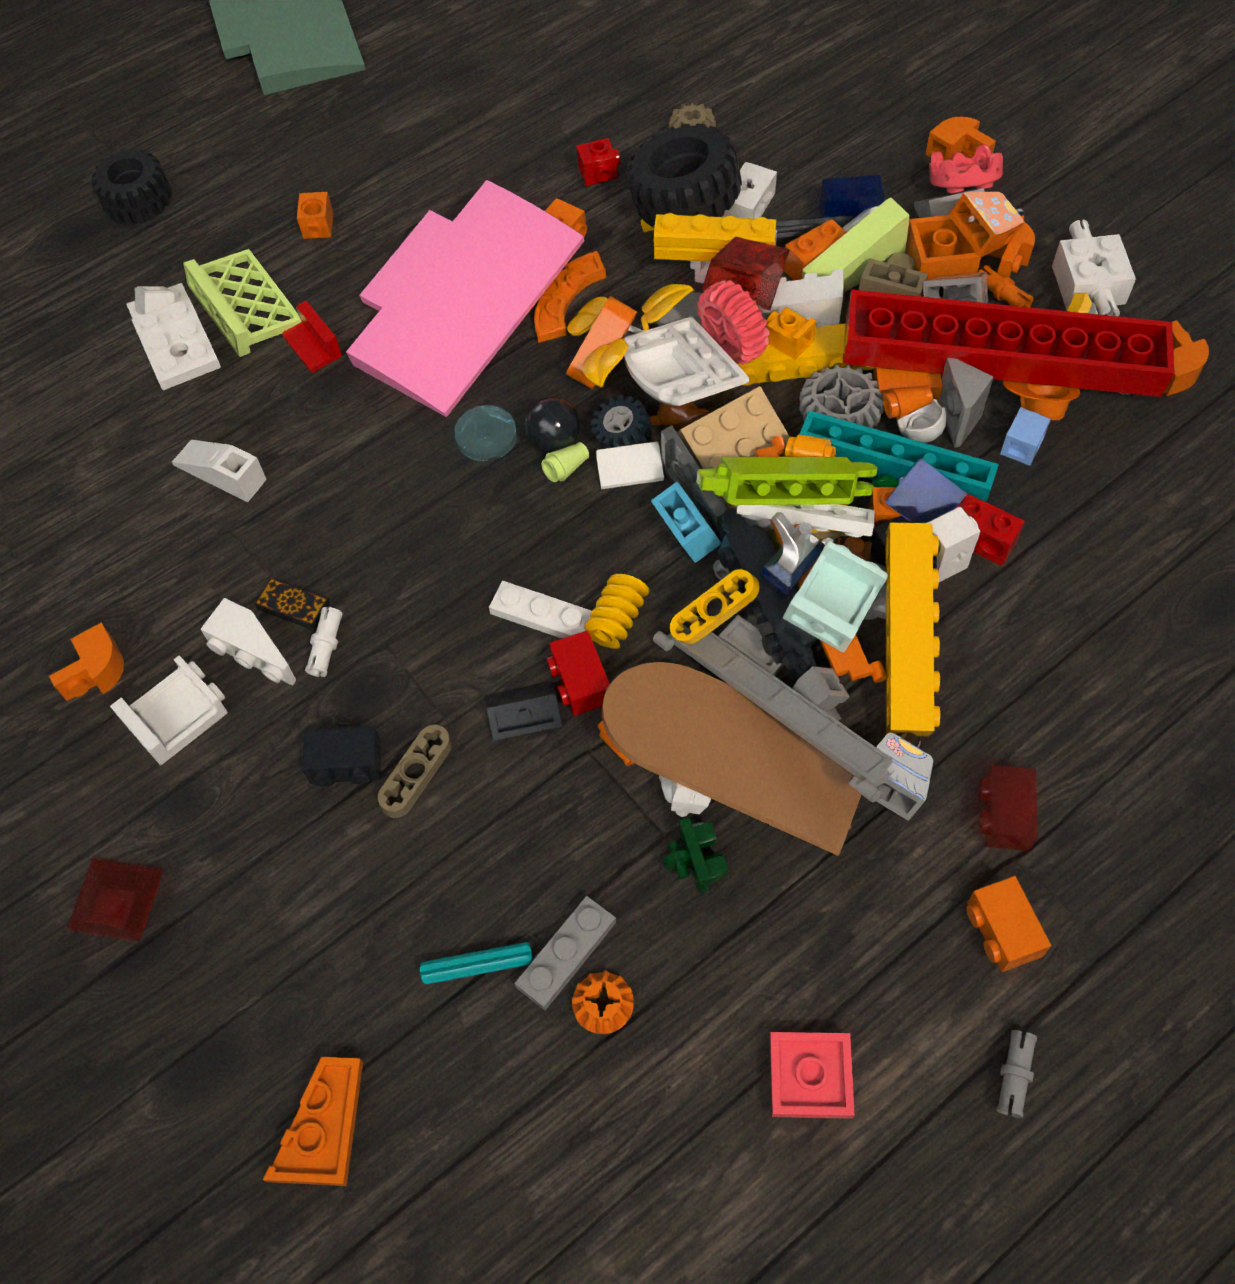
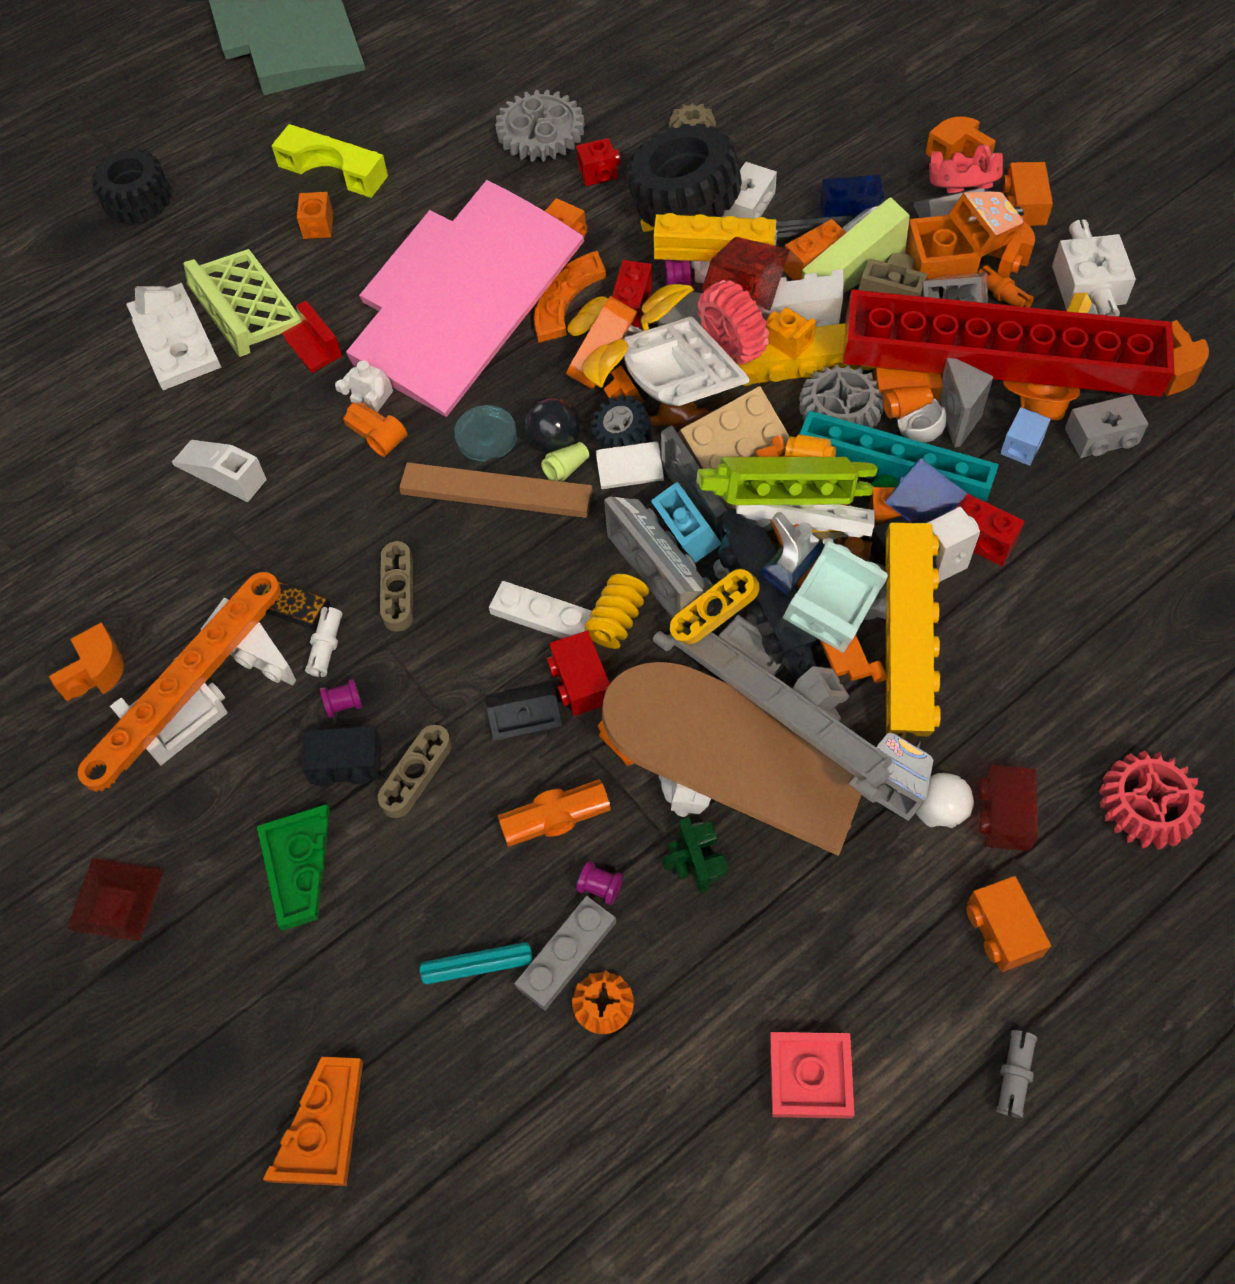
none -> orange plate [78,572,281,792]
none -> green wing [257,804,330,931]
none -> neon yellow arch [271,124,388,198]
none -> magenta bush [320,678,363,718]
none -> white piece [335,360,393,412]
none -> orange piece [343,402,408,457]
none -> dark tan beam [380,541,413,632]
none -> medium nougat tile [399,462,593,518]
none -> light grey gear [495,90,584,162]
none -> orange piece [497,779,611,847]
none -> magenta bush [576,860,624,906]
none -> orange tile [604,366,644,403]
none -> light grey slope [604,497,714,626]
none -> red brick [612,260,652,329]
none -> magenta wheel [664,260,691,286]
none -> white hair [916,773,974,828]
none -> orange brick [1001,162,1053,226]
none -> light grey brick [1065,395,1148,458]
none -> coral gear [1099,751,1205,850]

